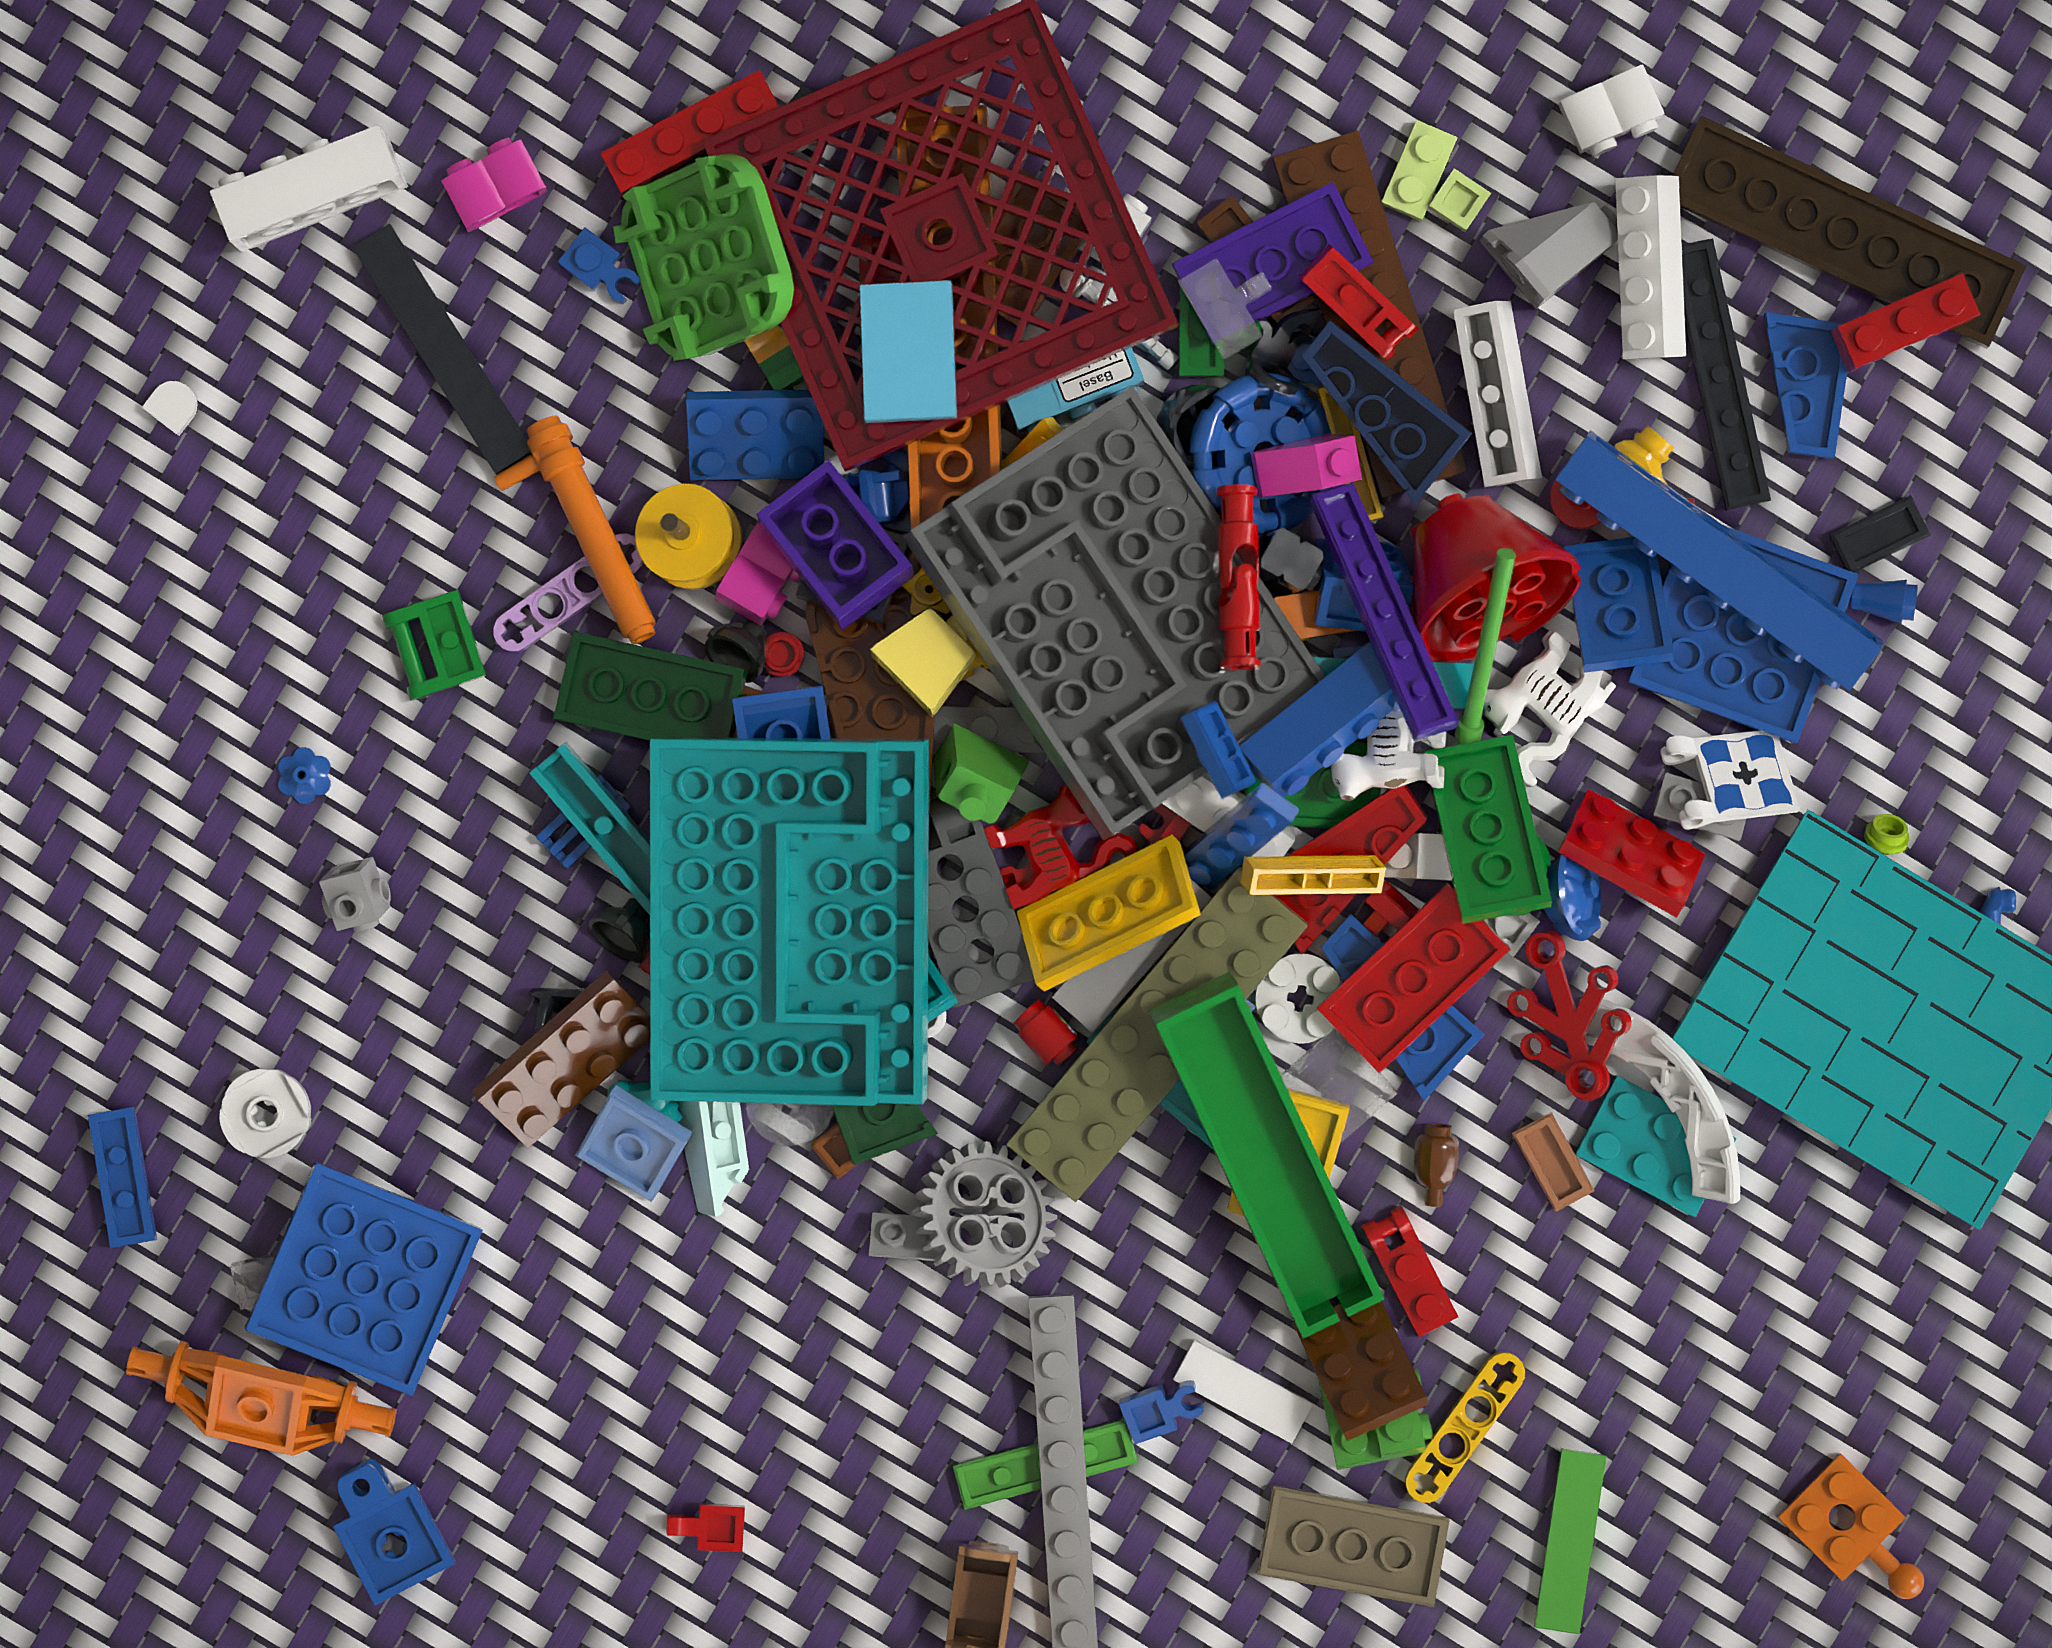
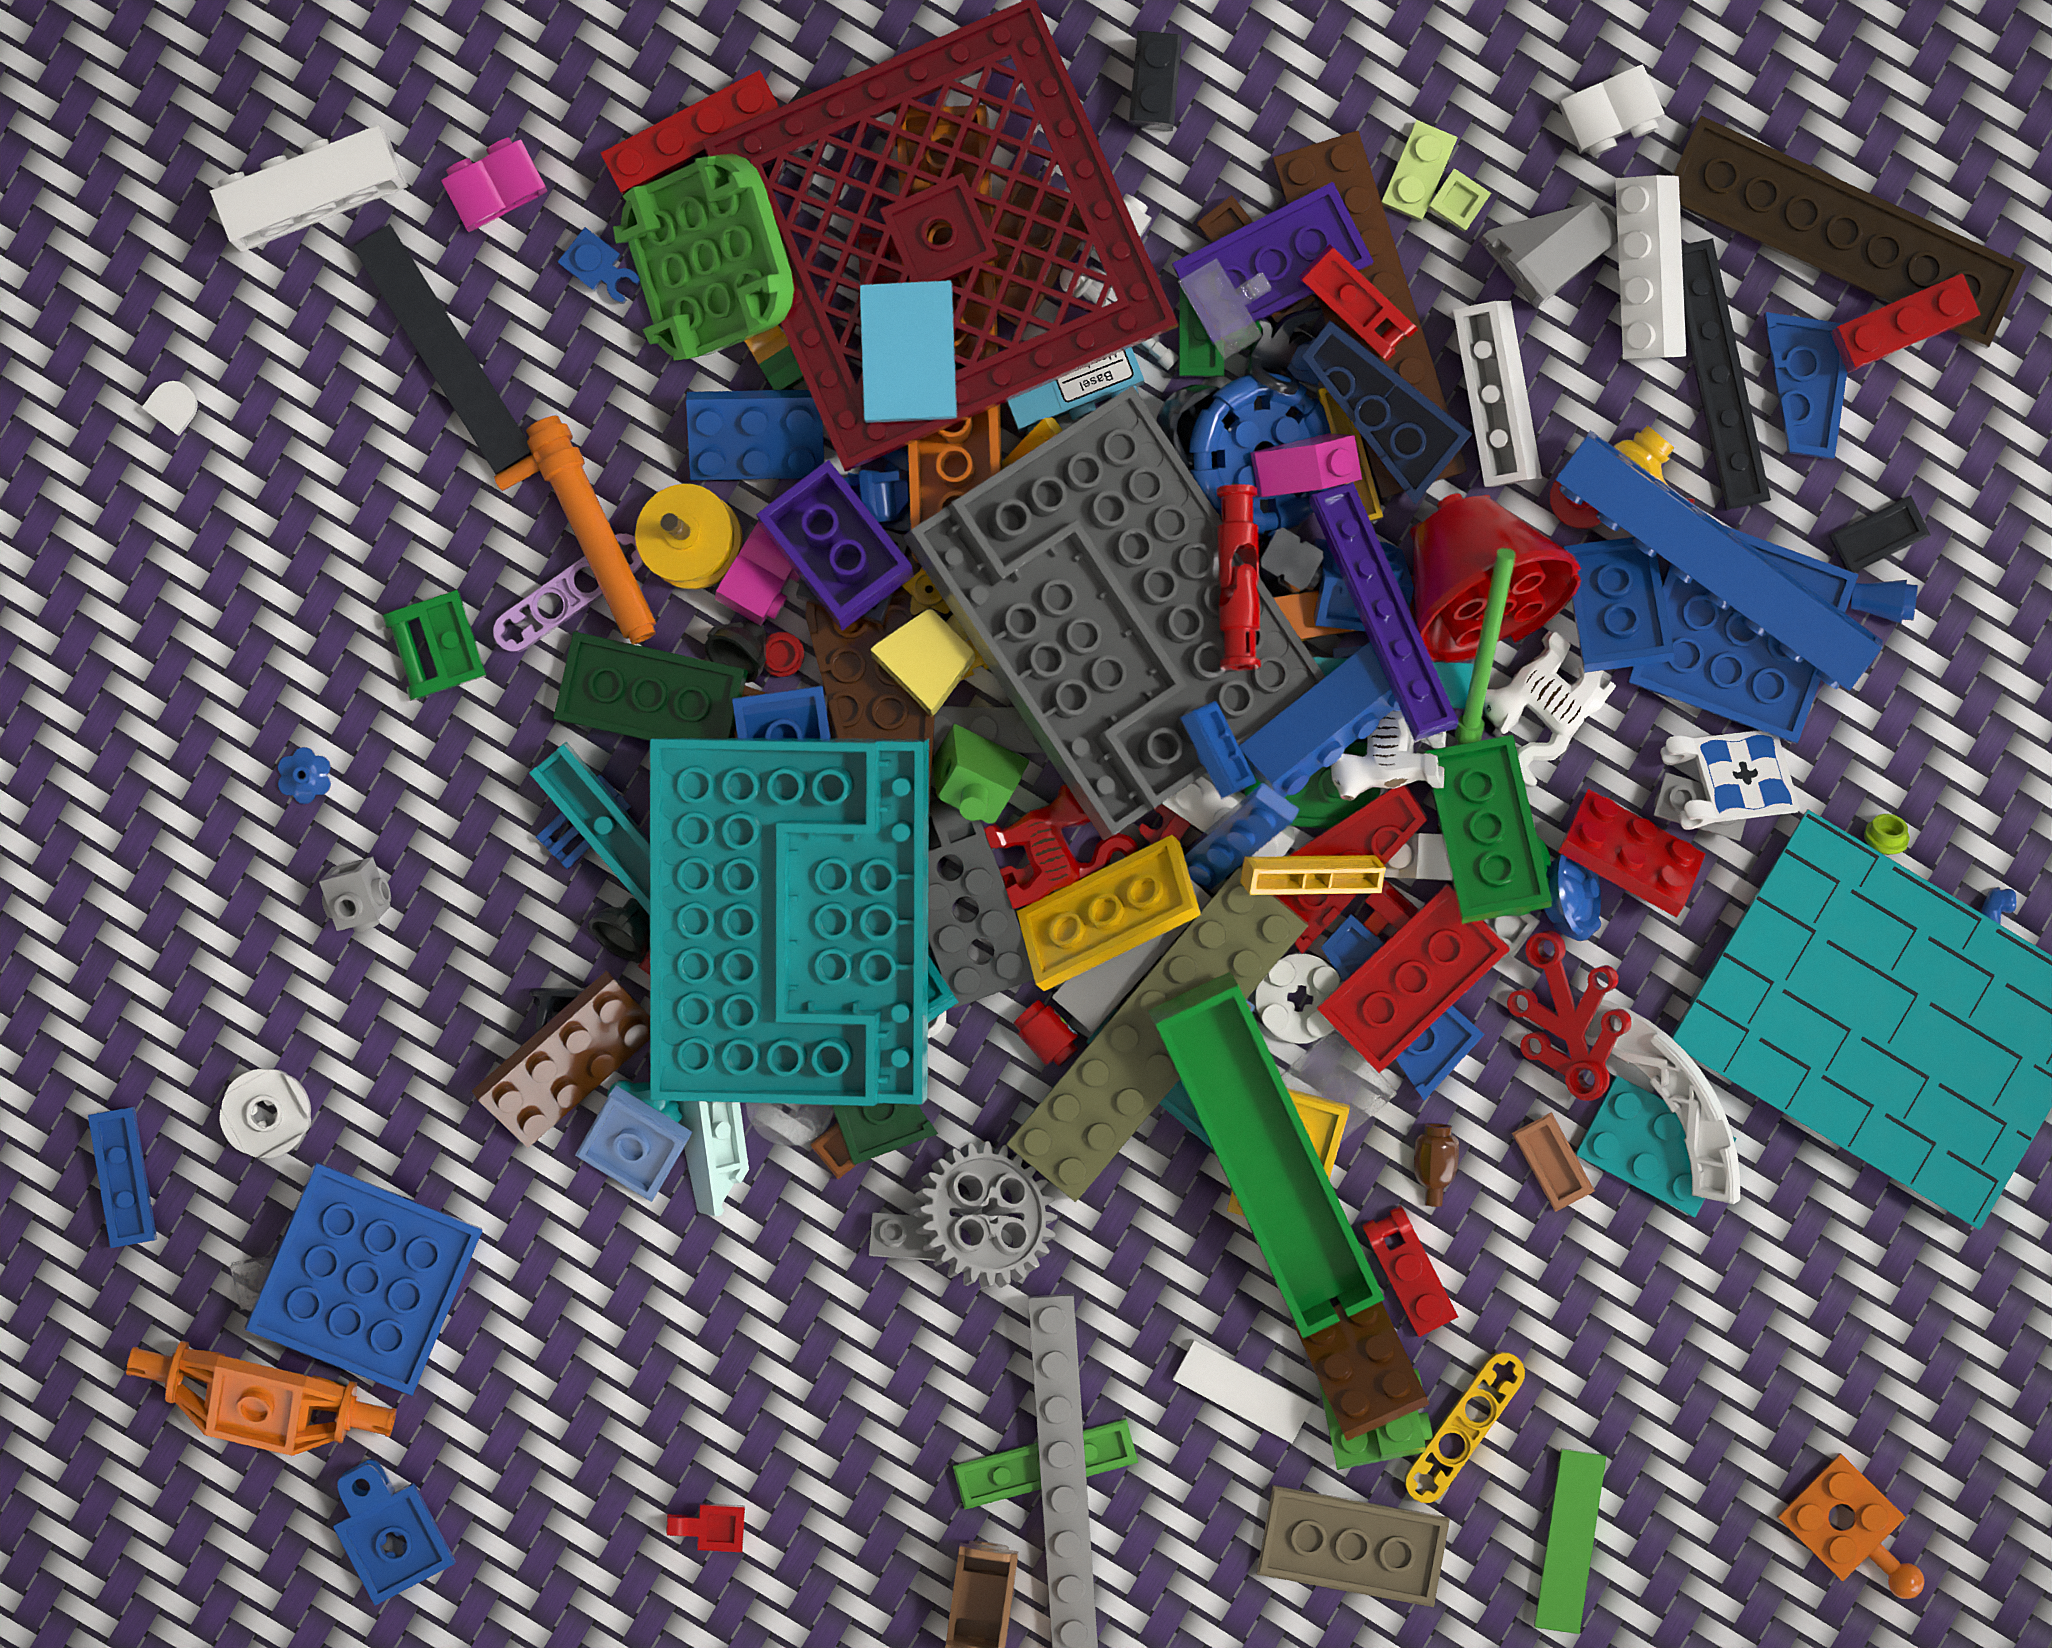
blue plate [1119,1380,1204,1445] -> none
none -> black brick [1128,31,1182,131]

